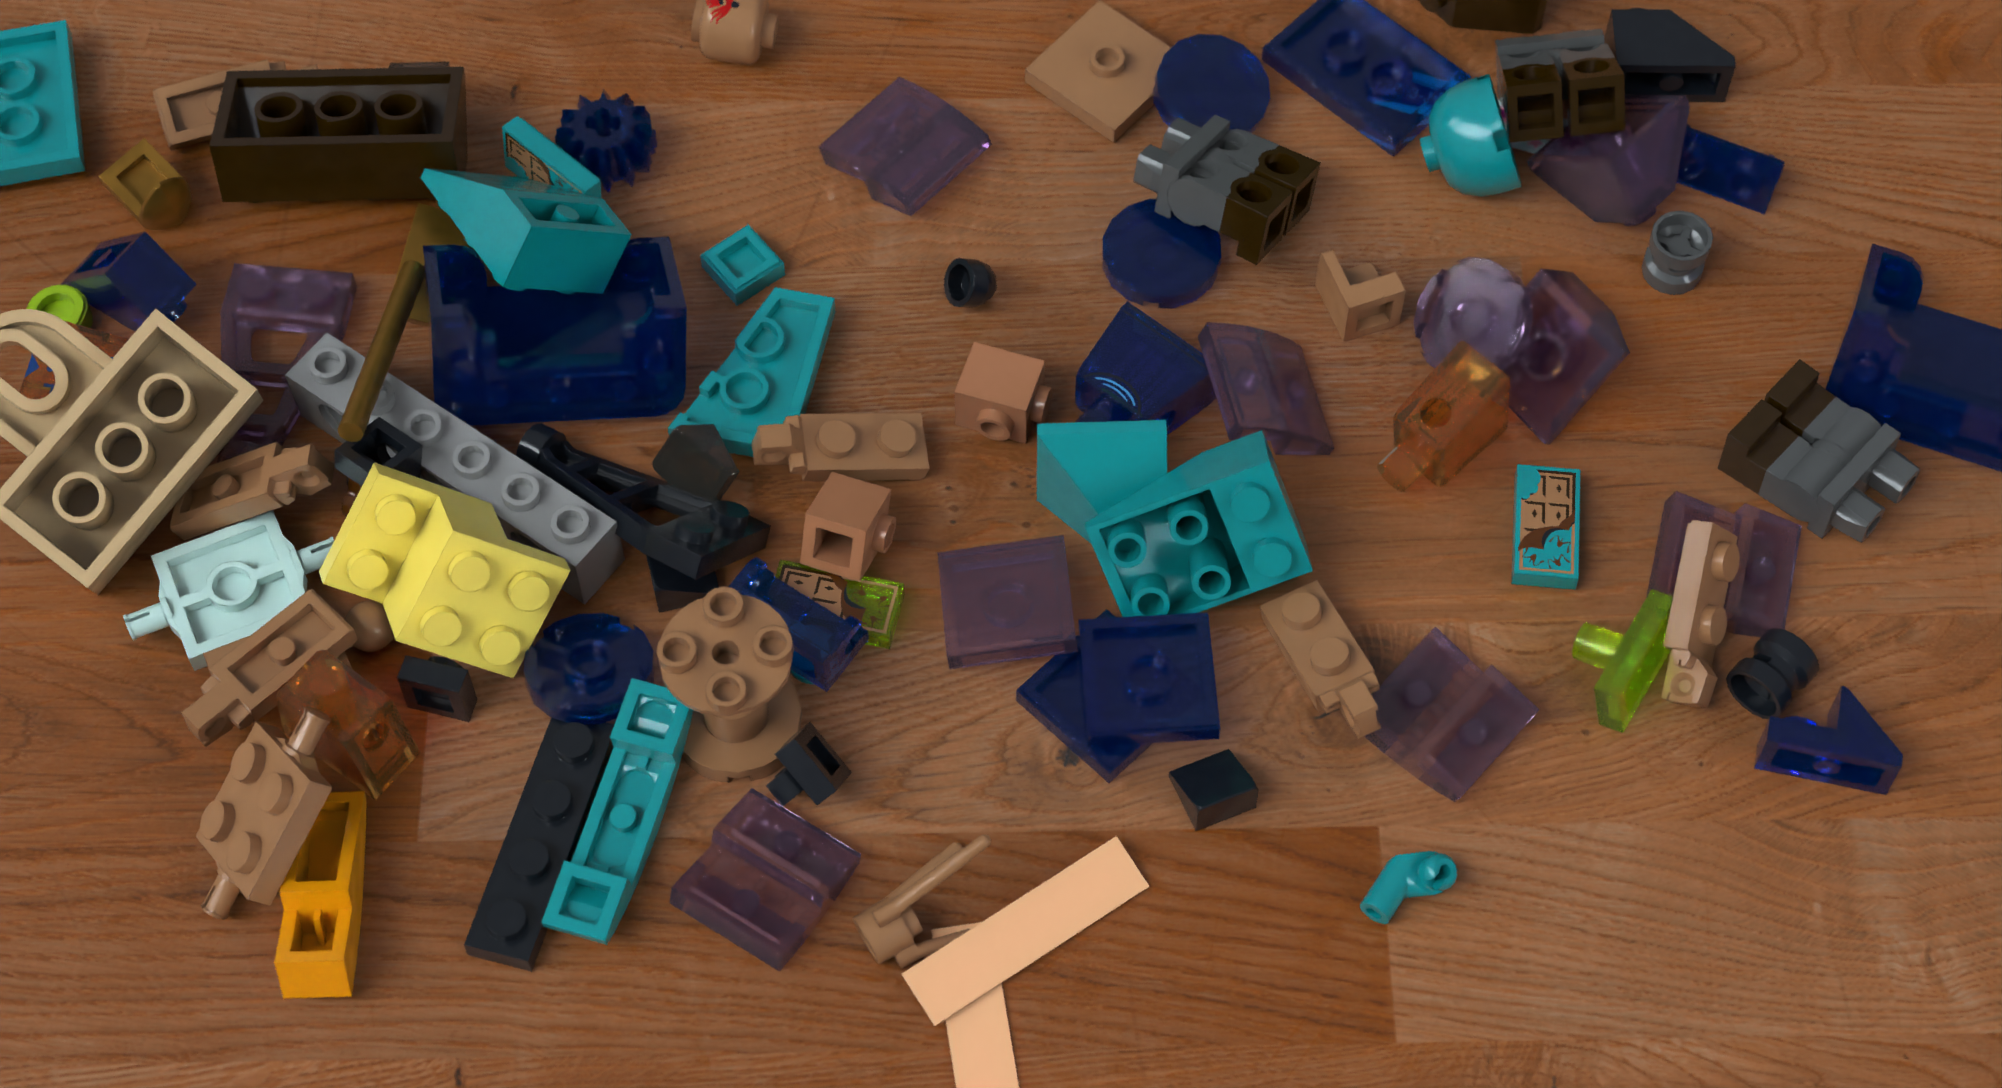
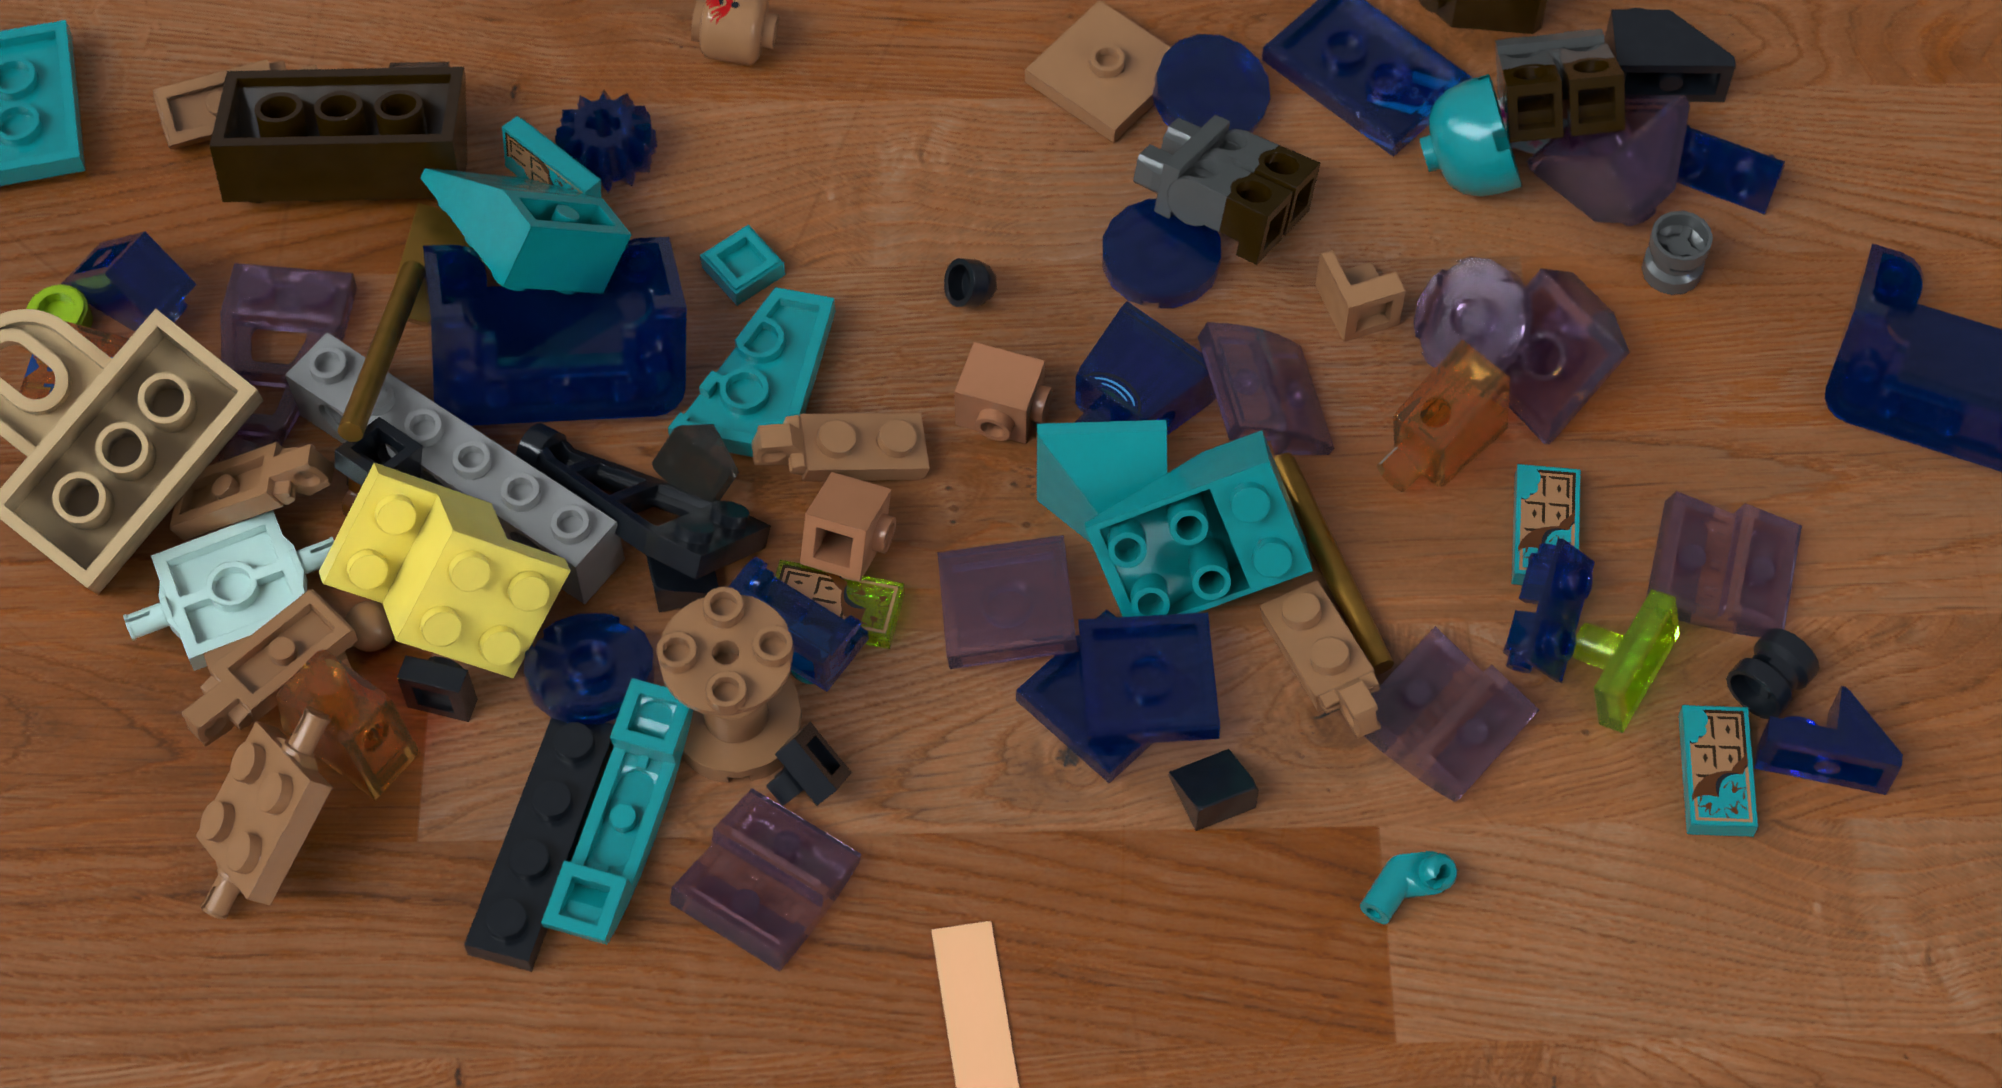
pearl gold plate [99,138,191,230] -> none
light orange slope [274,791,366,999] -> none
clear purple slope [818,77,992,216] -> none
medium nougat plant [852,834,991,970] -> none
light nougat sticker [901,836,1150,1026] -> none
medium nougat hinge [1661,520,1740,708] -> none
dark grey hips [1718,359,1920,543] -> none
none -> pearl gold bar [1274,453,1394,675]
none -> clear blue hinge [1503,538,1595,683]
none -> tile [1678,705,1758,837]

